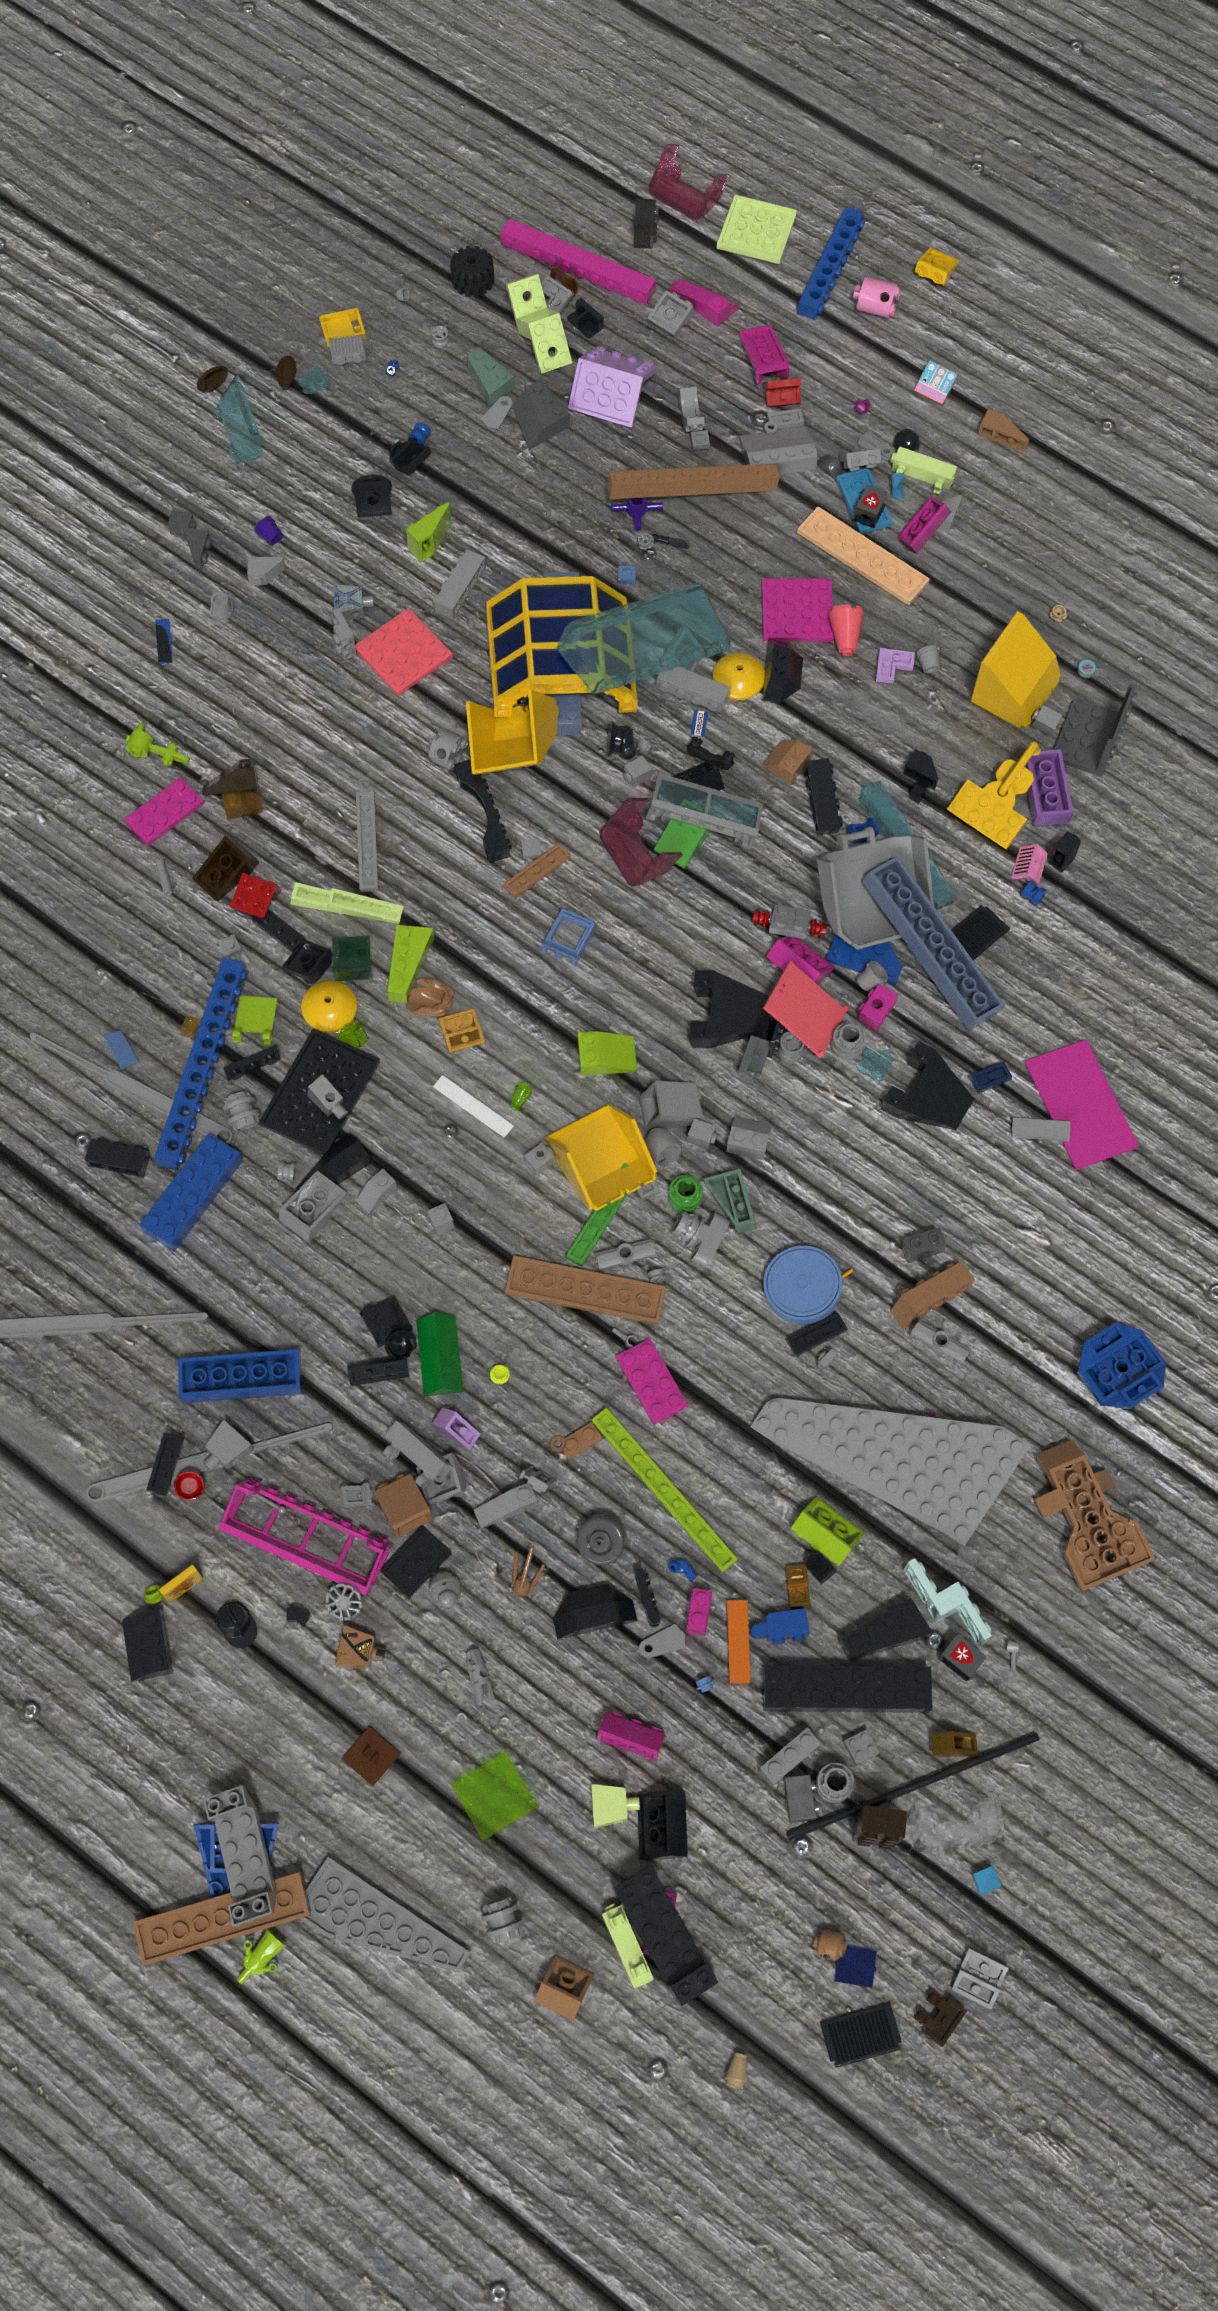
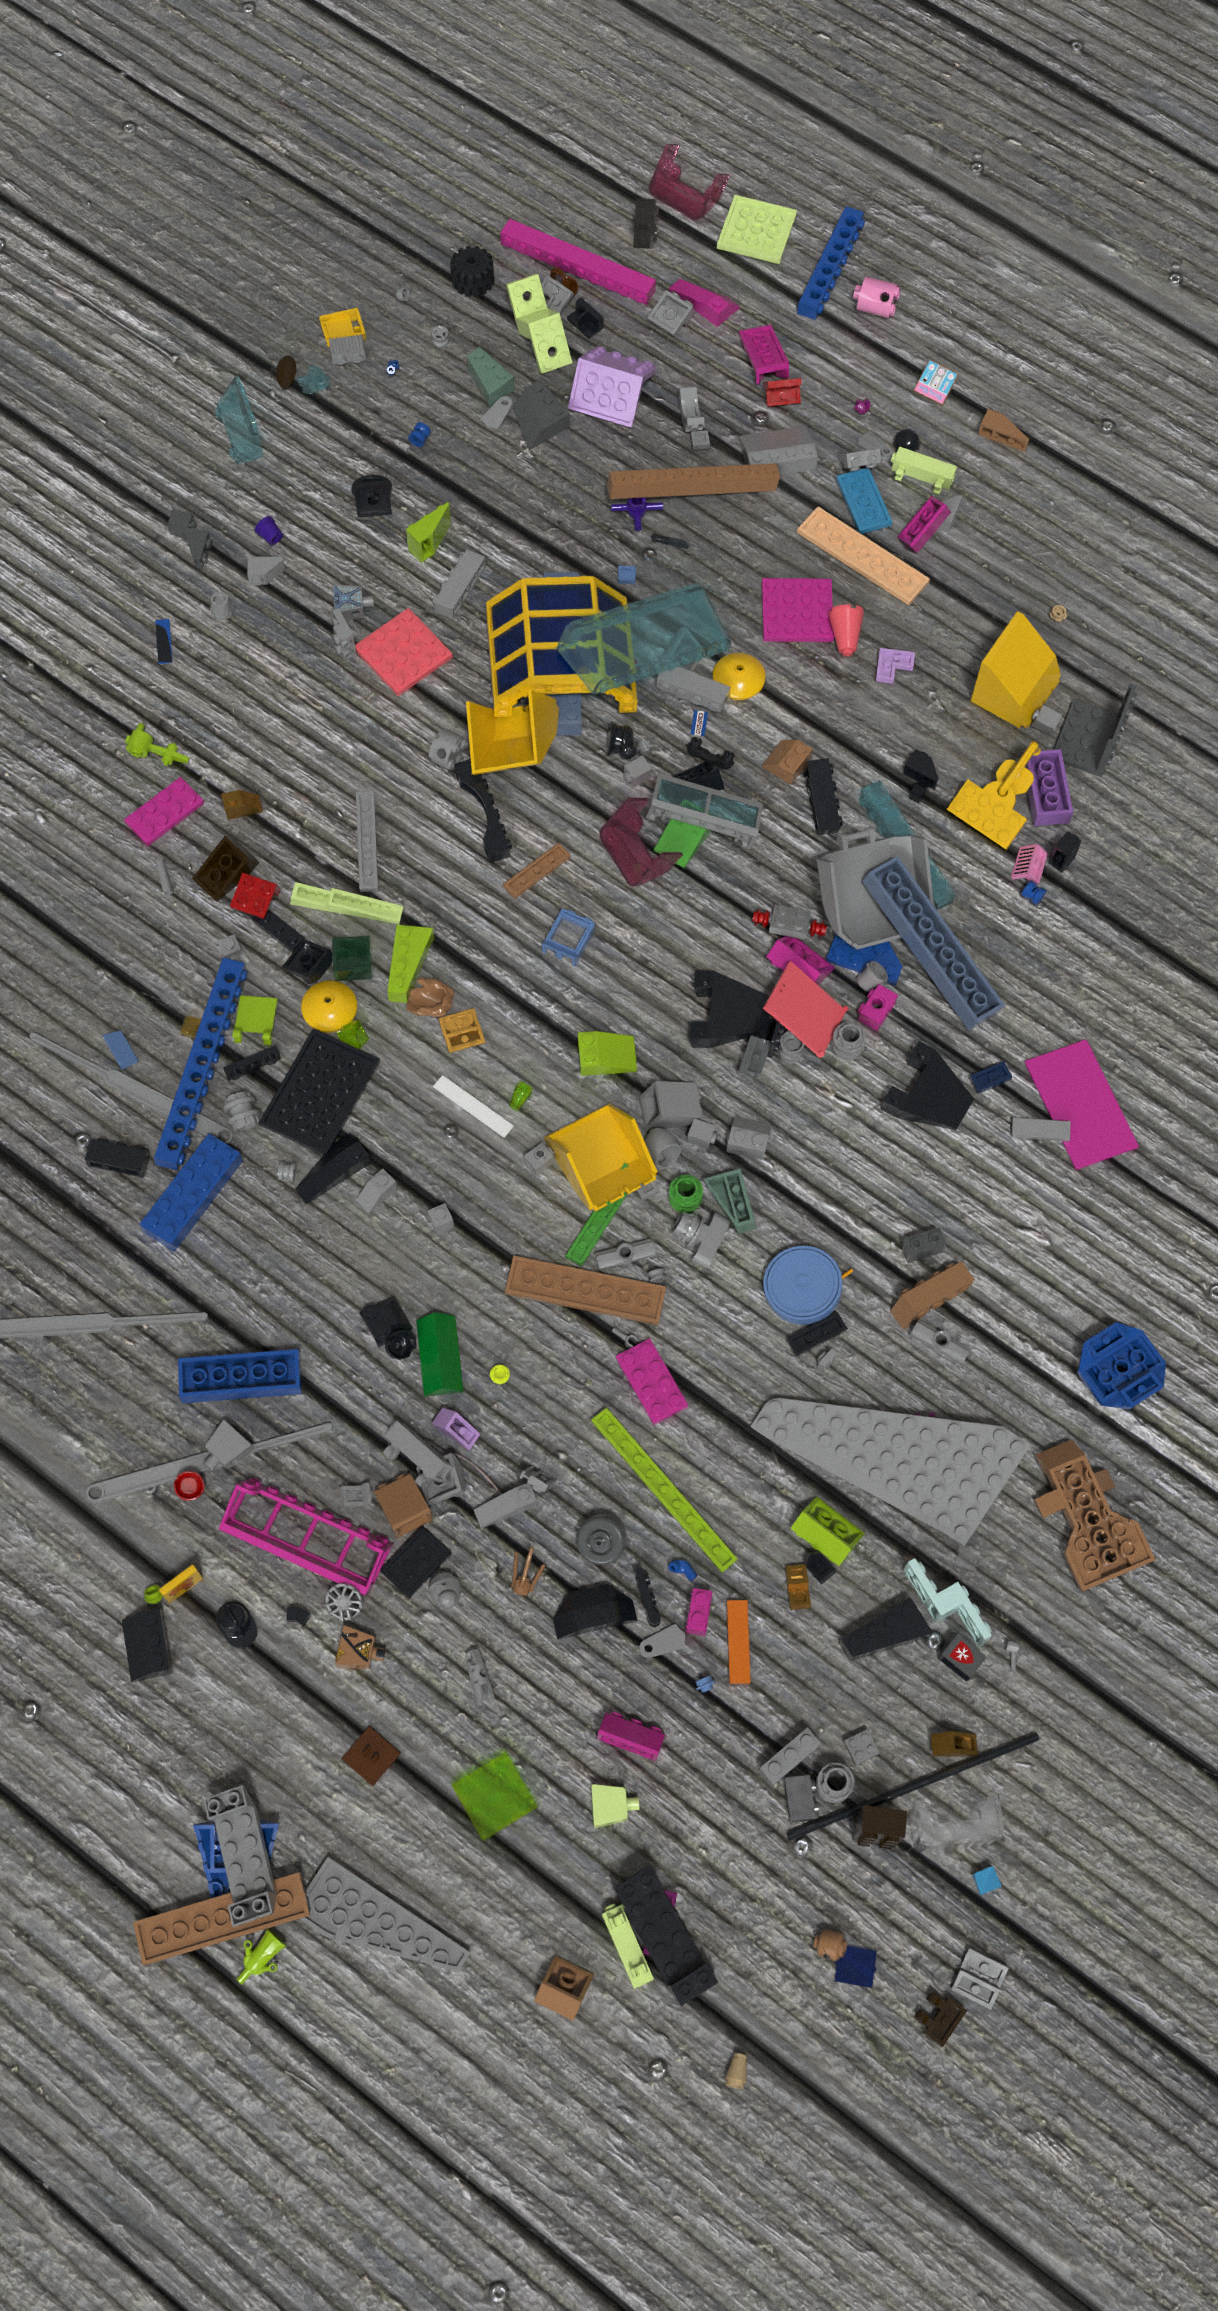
black plate [146,1432,184,1496] -> none
dark brown arm [197,366,228,392] -> none
dark brown slope [202,759,258,796] -> none
light grey hinge [250,1493,286,1514] -> none
light grey slope [279,1171,347,1242] -> none
light grey torso [308,1074,348,1120] -> none
black plate [347,1356,410,1386] -> none
black slope [389,438,432,474] -> none
light grey piece [481,1896,523,1944] -> none
light grey tile [521,839,541,860] -> none
medium nougat hinge [550,1422,603,1461] -> none
light grey plate [637,533,654,550] -> none
black slope [637,1790,688,1860] -> none
blue hinge [750,1608,810,1645] -> none
black wedge [762,638,803,704] -> none
black brick [763,1665,933,1713] -> none
light grey hinge [764,408,804,434] -> none
flat silver hair [817,455,843,481] -> none
black window [820,2002,902,2068] -> none
blue bracket [848,818,880,843] -> none
piece [854,484,888,528] -> none
clear light blue plate [855,1048,892,1081] -> none
dark azure slope [890,473,905,498] -> none
yellow plate [915,247,960,285] -> none
light grey piece [916,645,941,674] -> none
black window [951,905,1010,961] -> none
light grey tile [1077,660,1096,678] -> none

